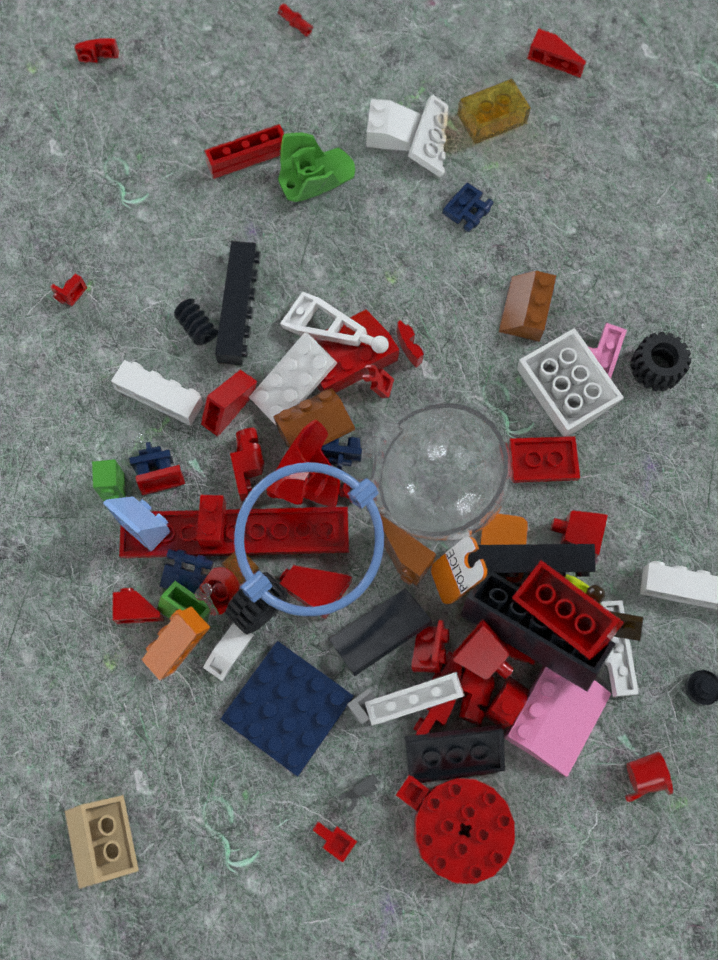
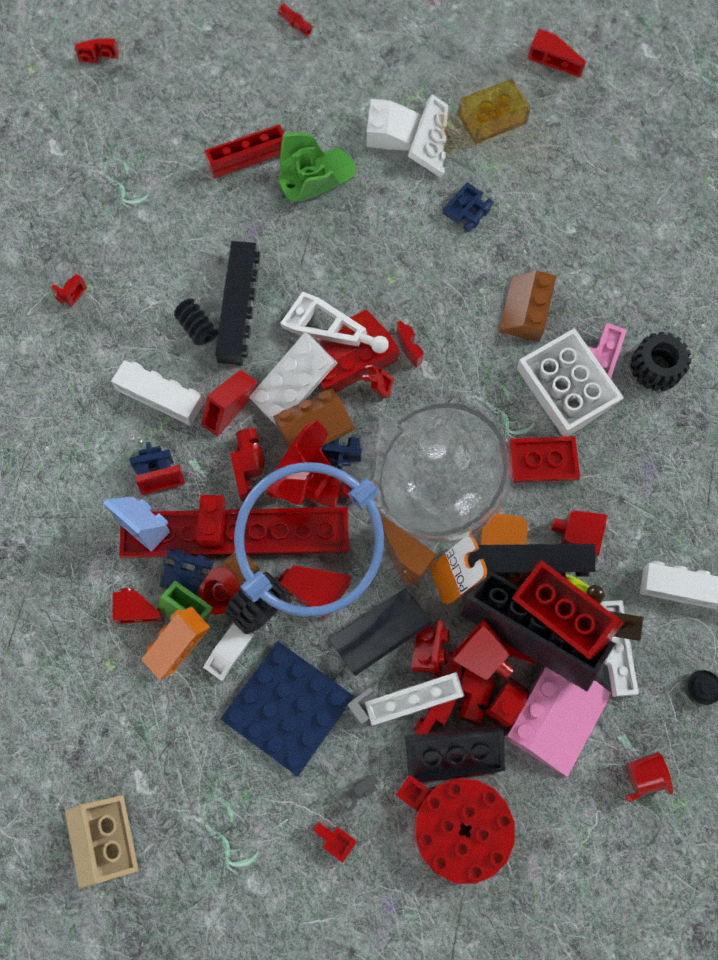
bright green brick [92,459,126,501] -> none
clear hand [195,584,219,616] -> none

